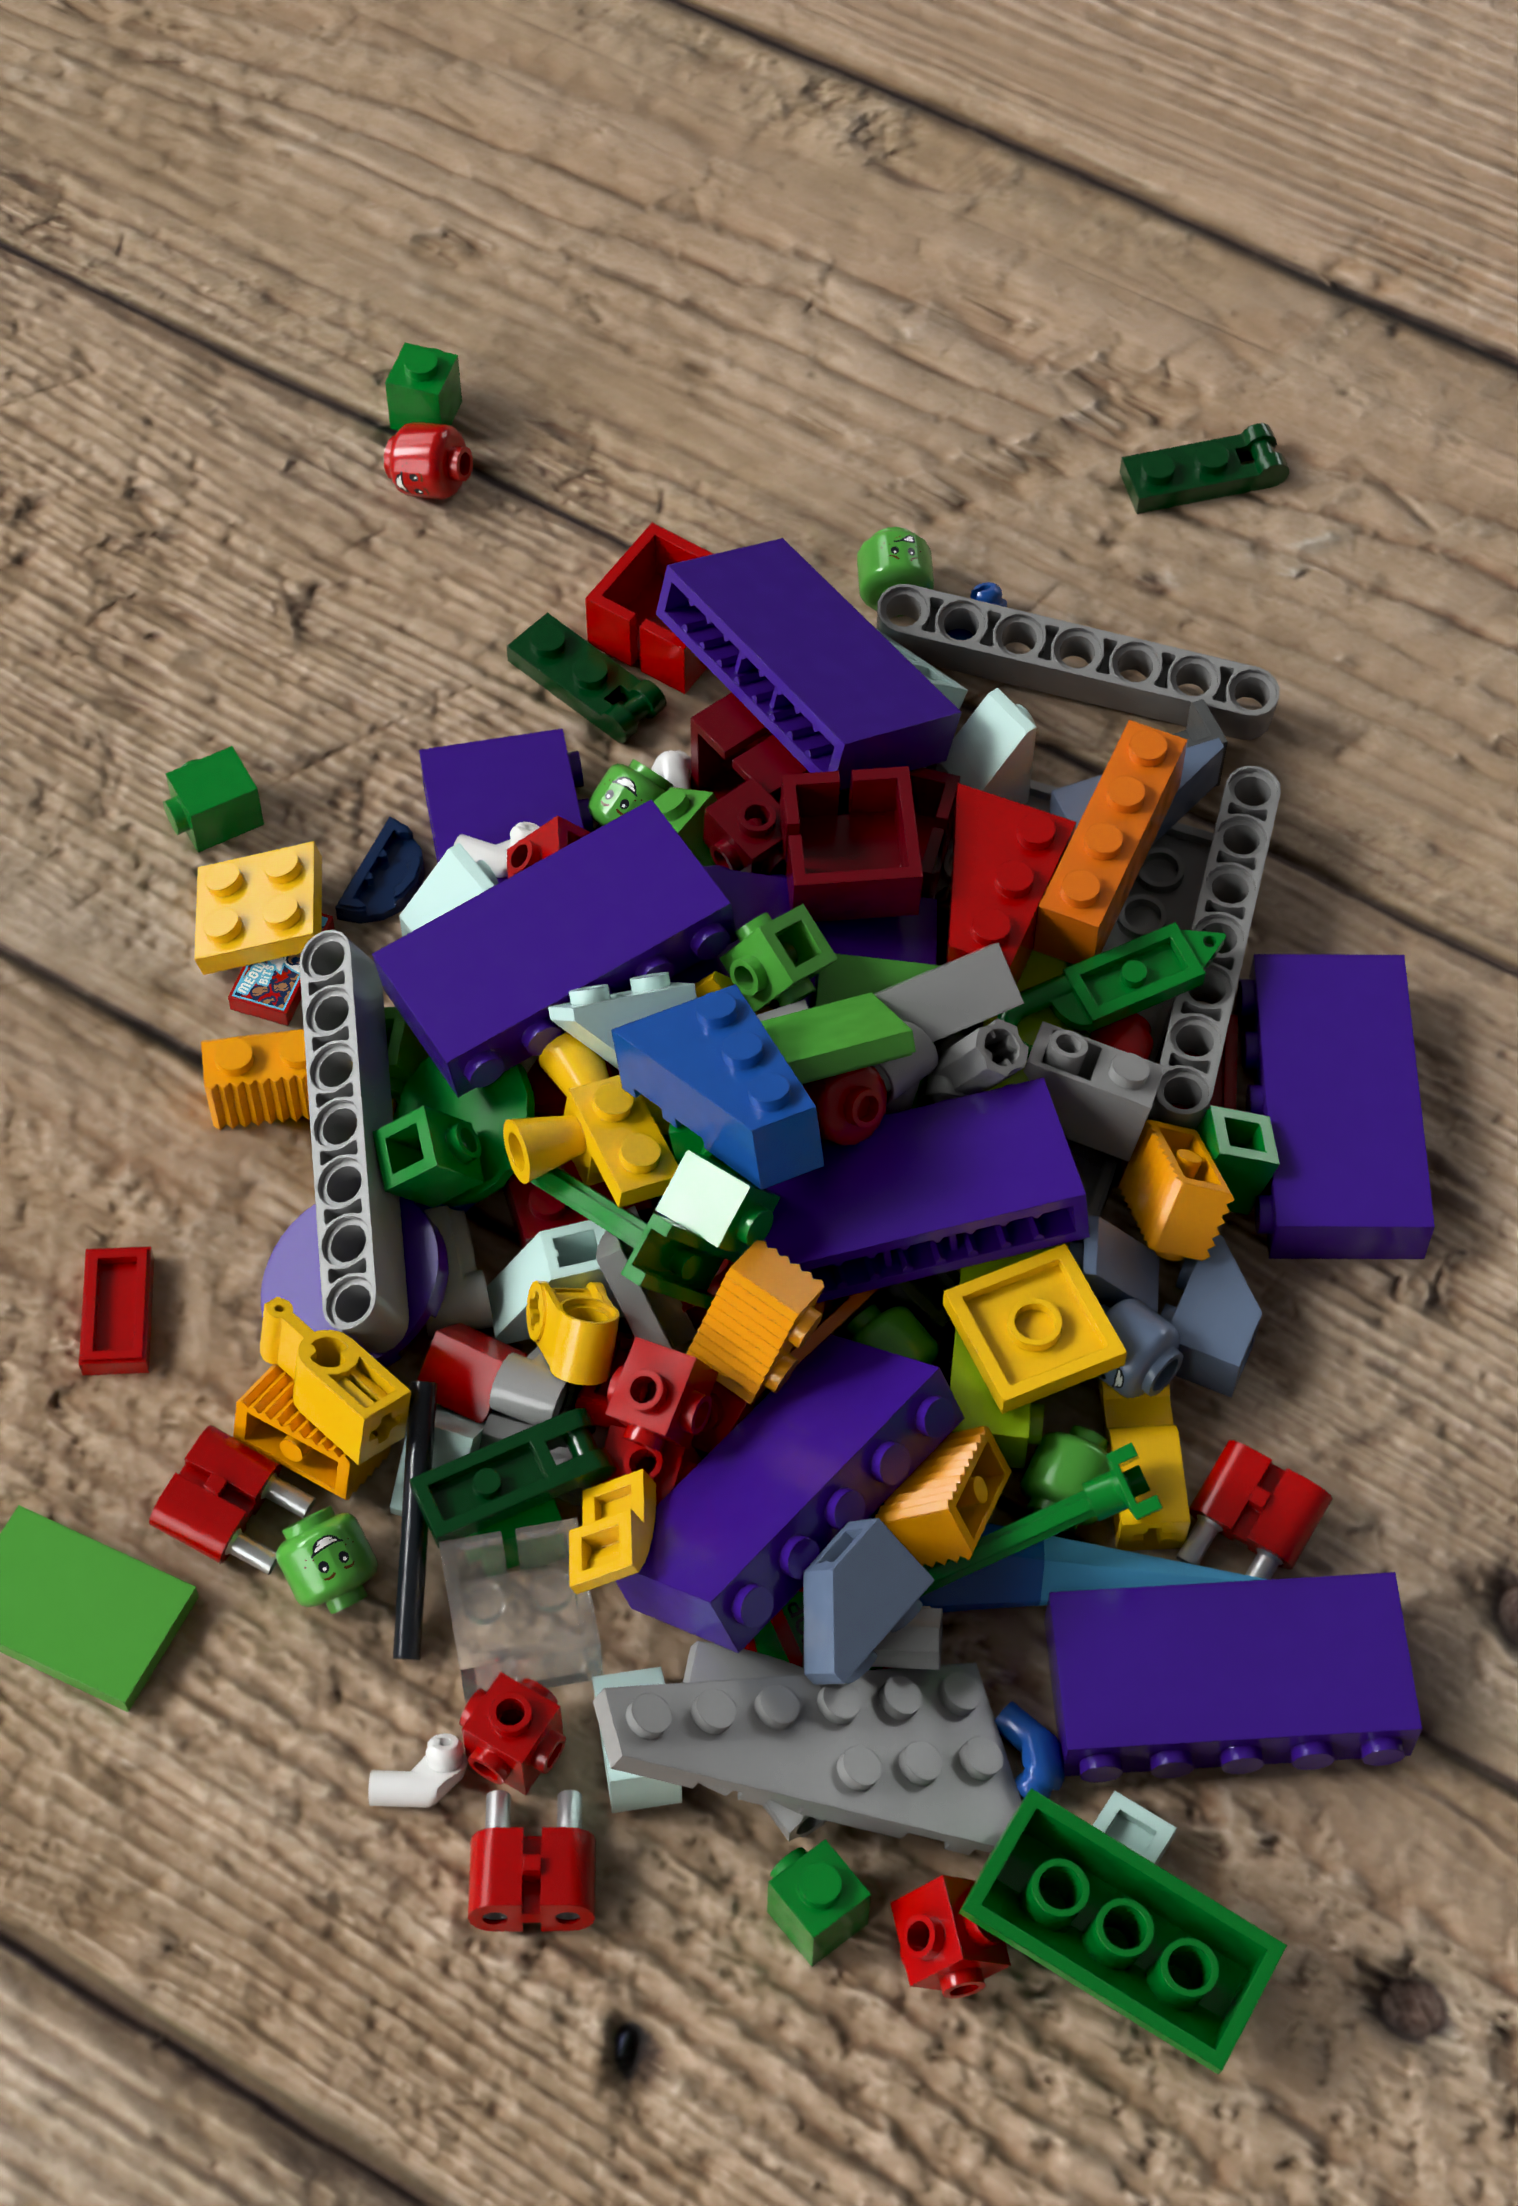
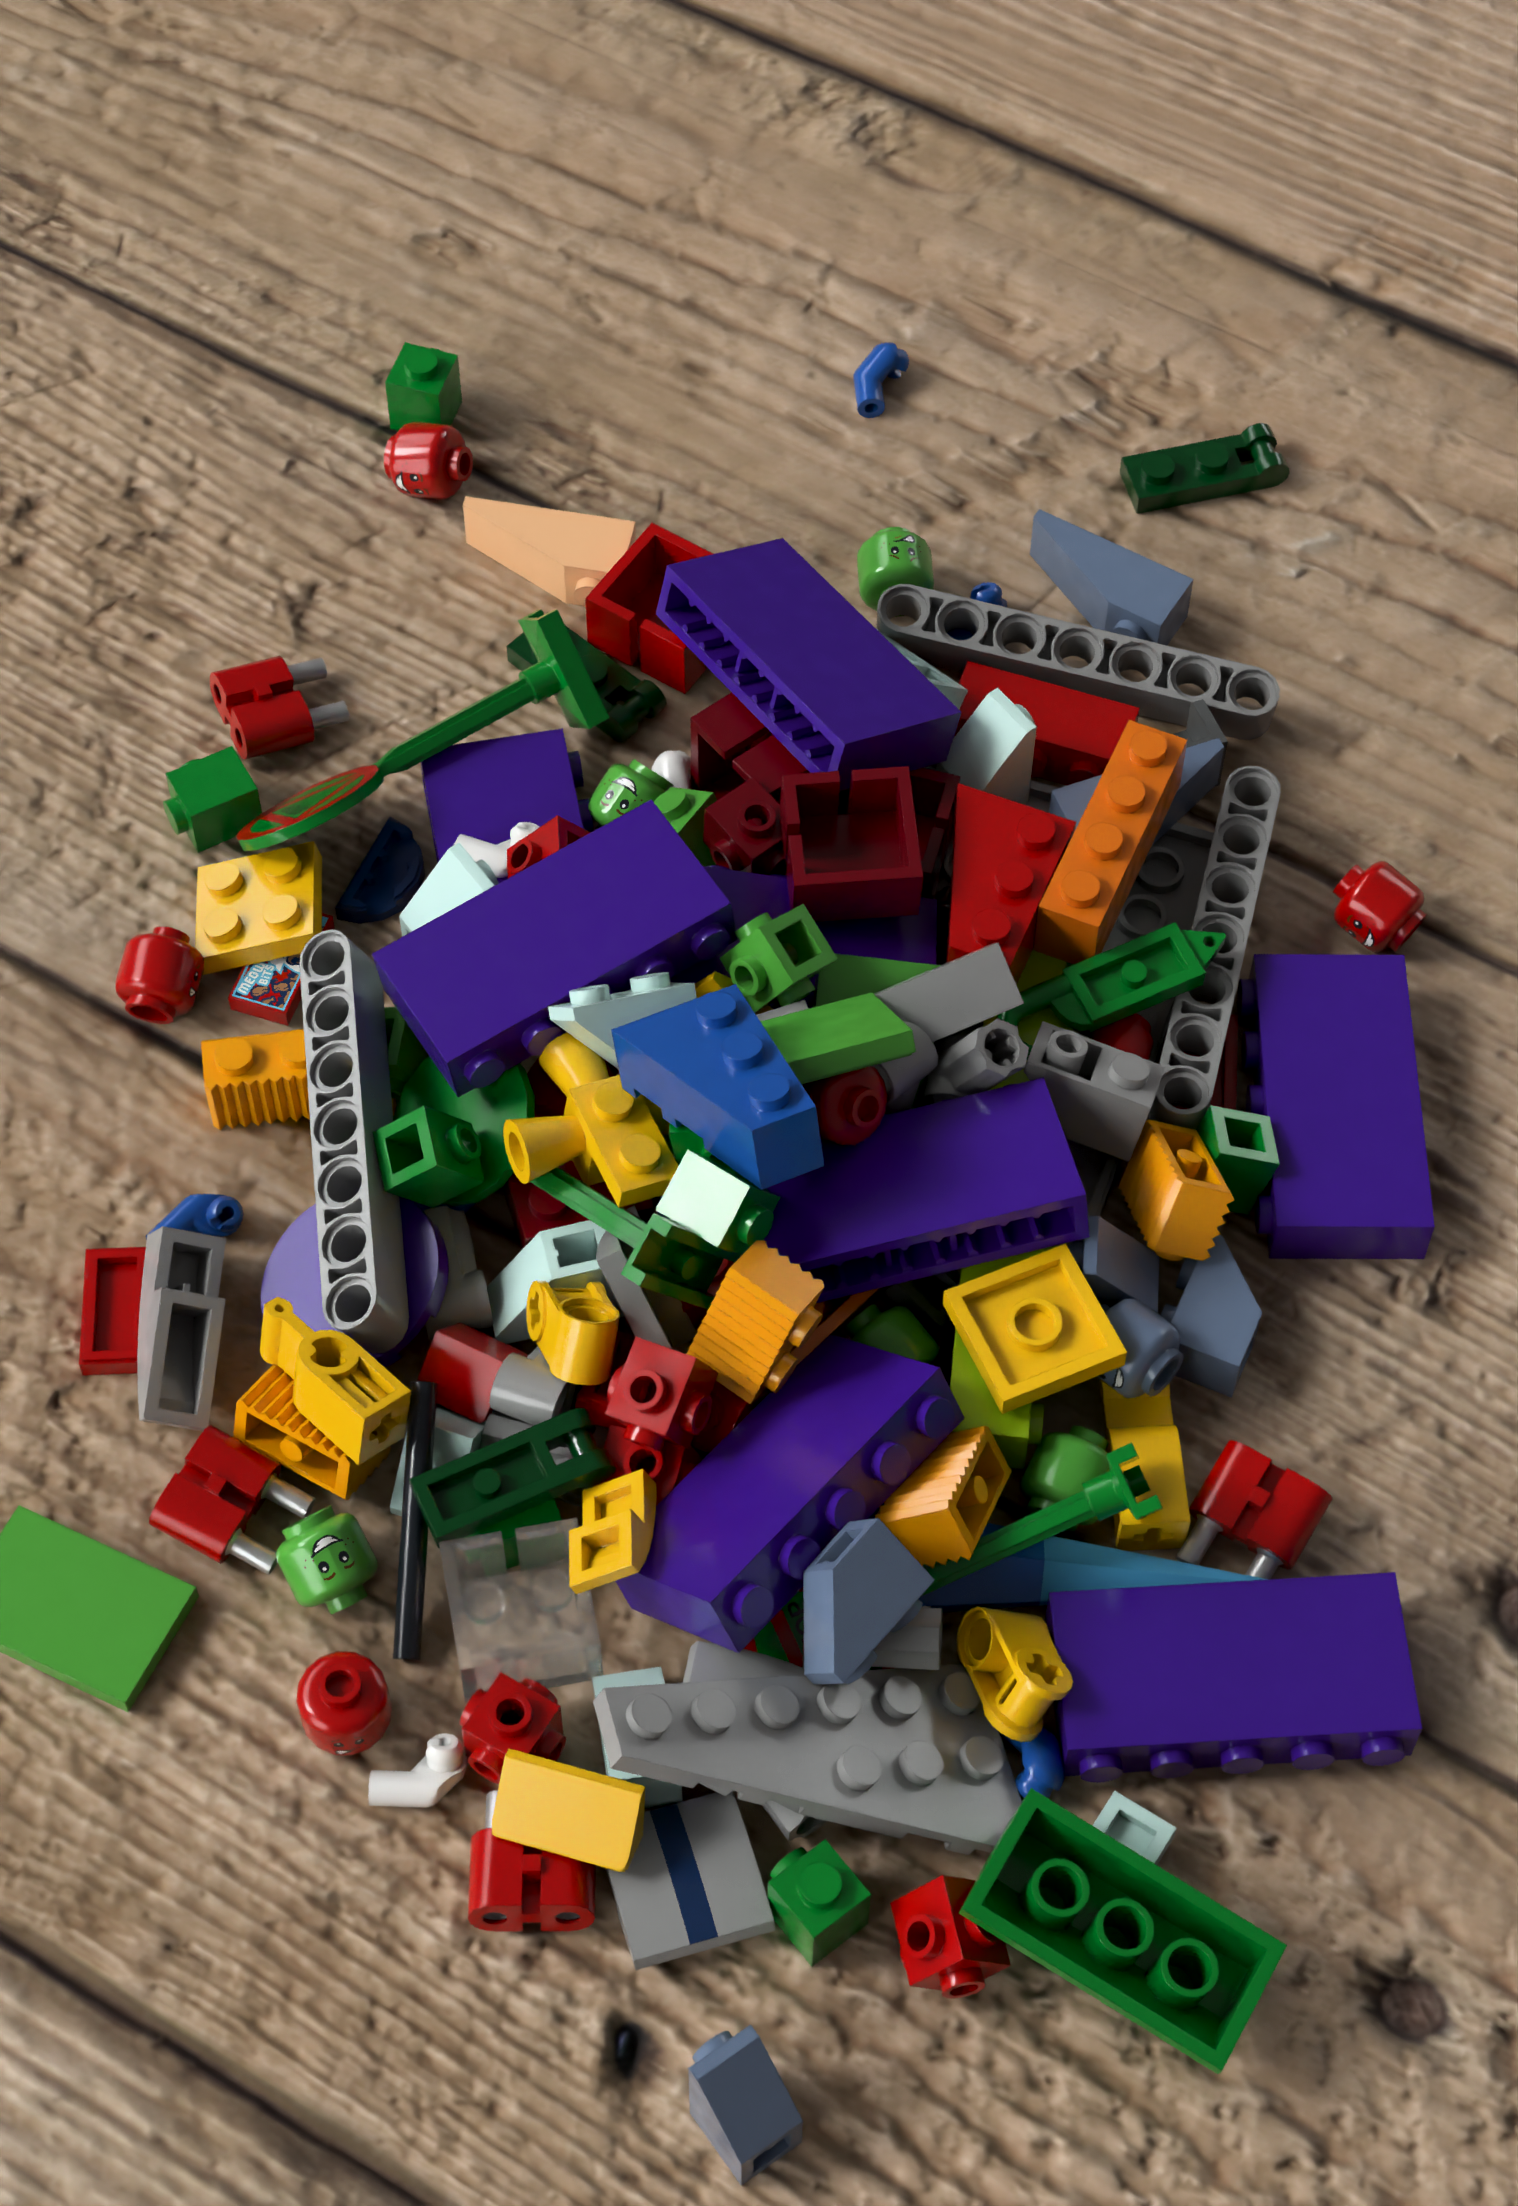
none -> red head [115,926,204,1024]
none -> light grey slope [137,1226,226,1431]
none -> blue arm [145,1194,244,1240]
none -> red piece [210,656,349,760]
none -> green piece [236,609,610,851]
none -> red head [296,1651,392,1756]
none -> light nougat slope [463,496,636,607]
none -> yellow slope [492,1749,645,1872]
none -> light grey slope [605,1791,776,1970]
none -> sand blue slope [688,2024,803,2186]
none -> blue arm [853,342,909,418]
none -> red brick [953,661,1140,785]
none -> yellow piece [957,1607,1073,1742]
none -> sand blue slope [1030,509,1193,645]
none -> red head [1333,861,1427,952]

